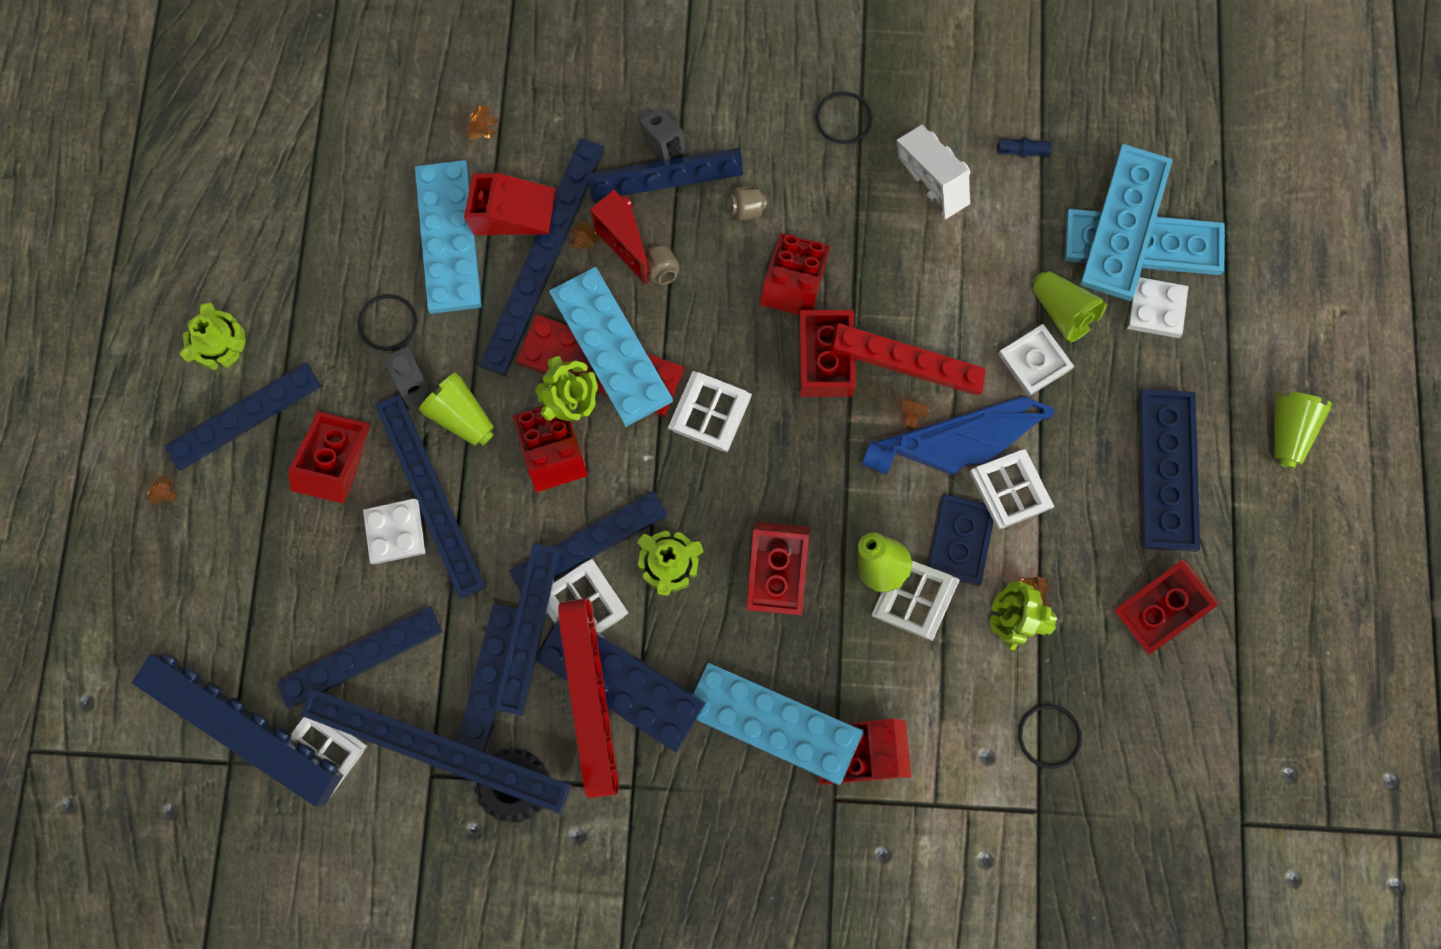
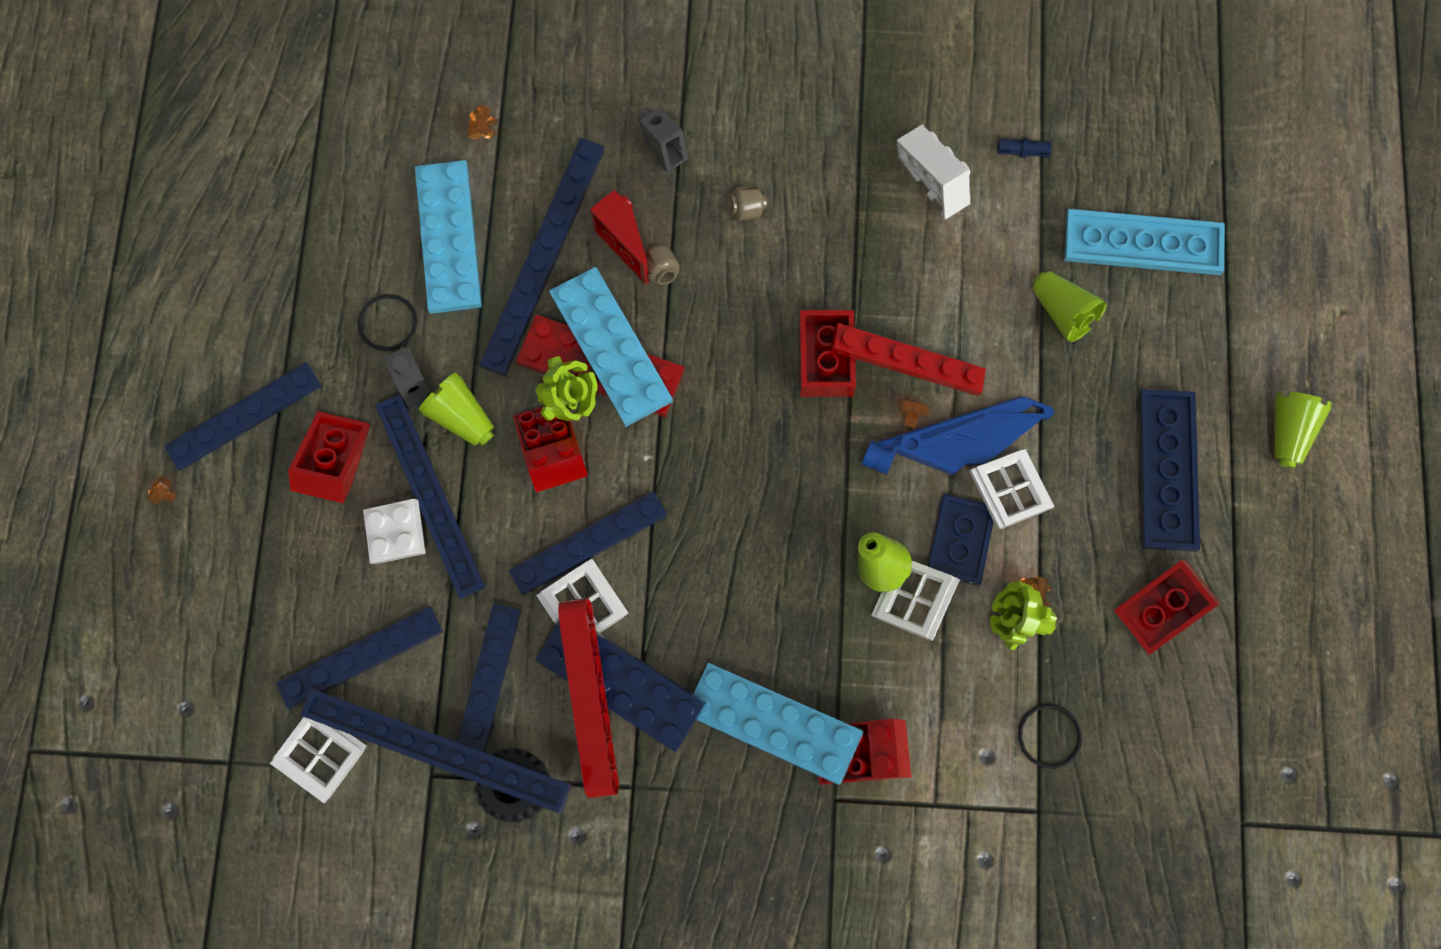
dark blue brick [132,652,344,807] -> none
lime piece [180,303,246,370] -> none
red slope [464,173,556,235] -> none
dark blue plate [494,544,561,716] -> none
clear orange tile [571,222,599,250] -> none
dark blue plate [587,148,744,201] -> none
lime piece [637,530,704,596] -> none
white piece [668,371,752,453] -> none
red slope [747,522,810,615] -> none
red slope [760,233,831,315] -> none
black piece [815,91,873,144] -> none
white plate [998,324,1074,397] -> none
medium azure plate [1080,144,1173,301] -> none
white plate [1127,277,1188,338] -> none

